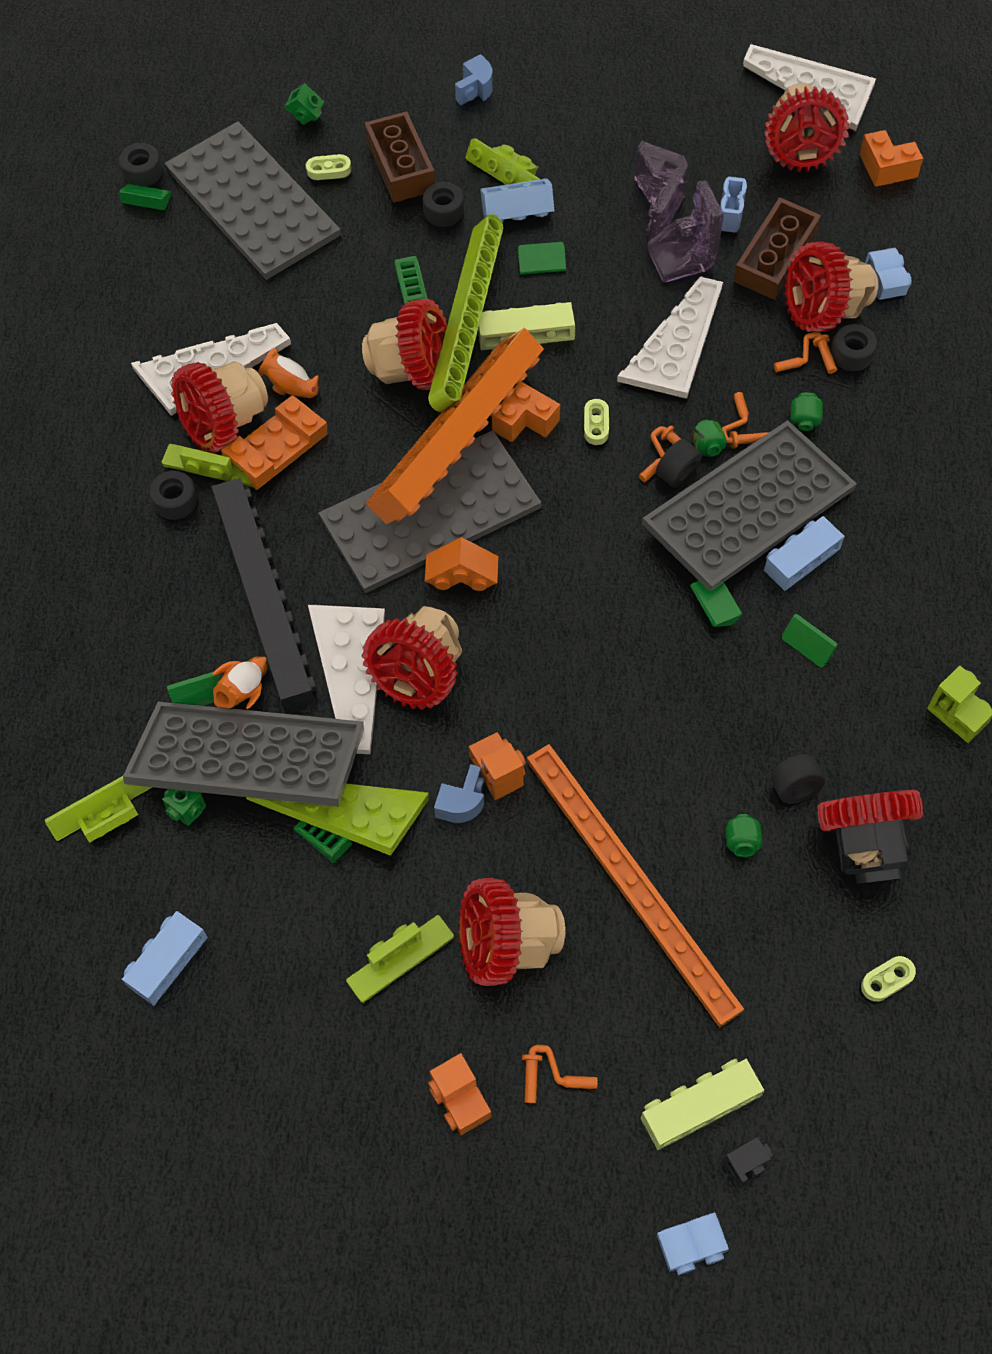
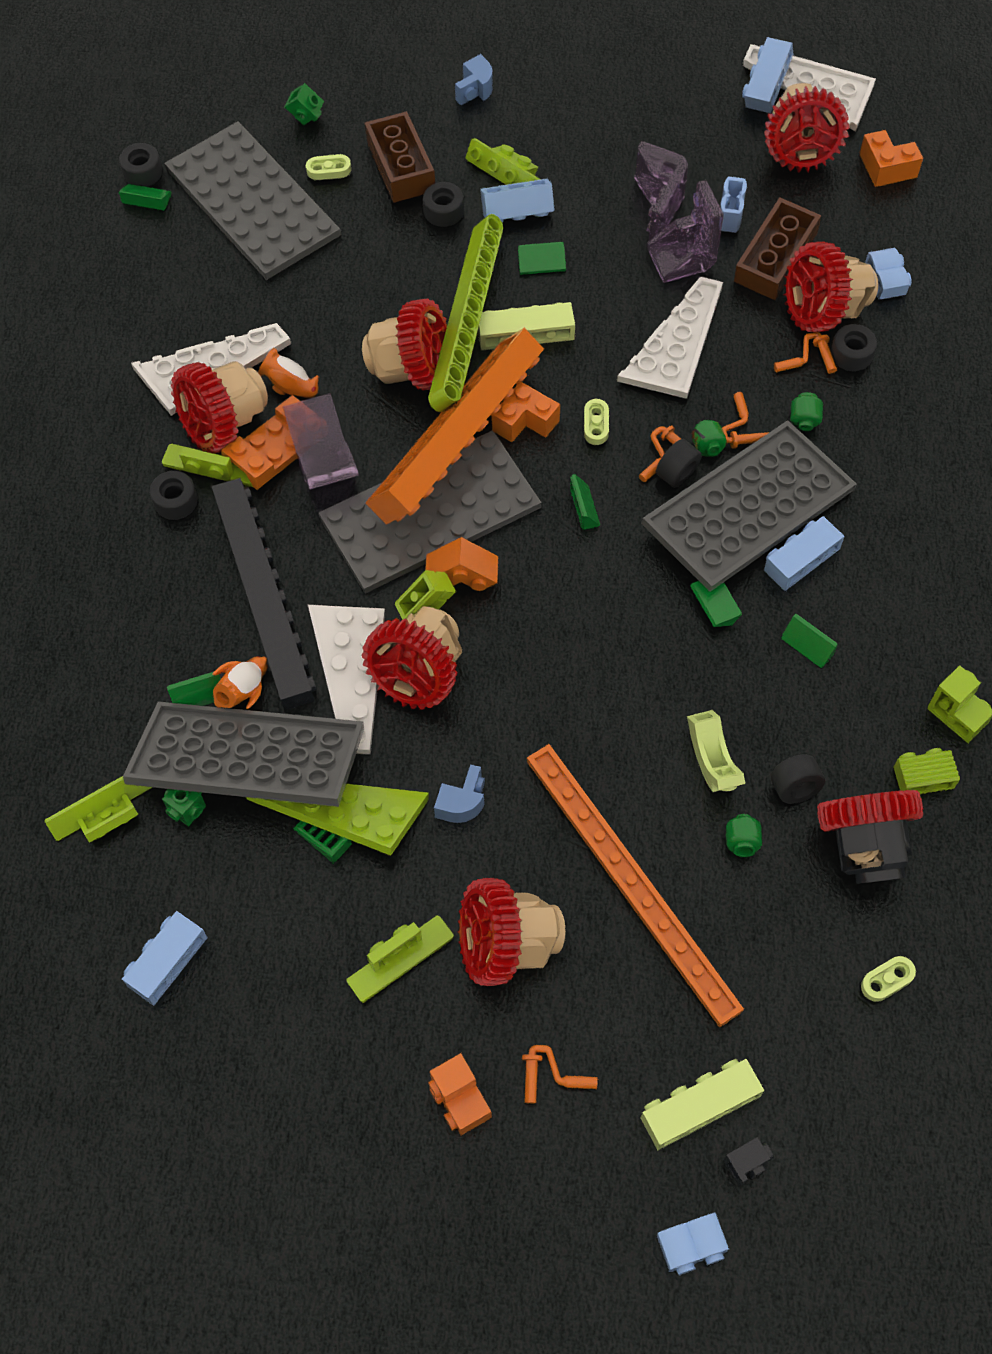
green slope [394,256,428,304] -> none
orange brick [469,732,526,800] -> none
none -> bracket [283,393,359,489]
none -> lime brick [395,570,456,619]
none -> green slope [570,474,600,530]
none -> yellowish green arch [687,710,745,792]
none -> light blue brick [742,37,793,113]
none -> lime brick [894,748,960,794]

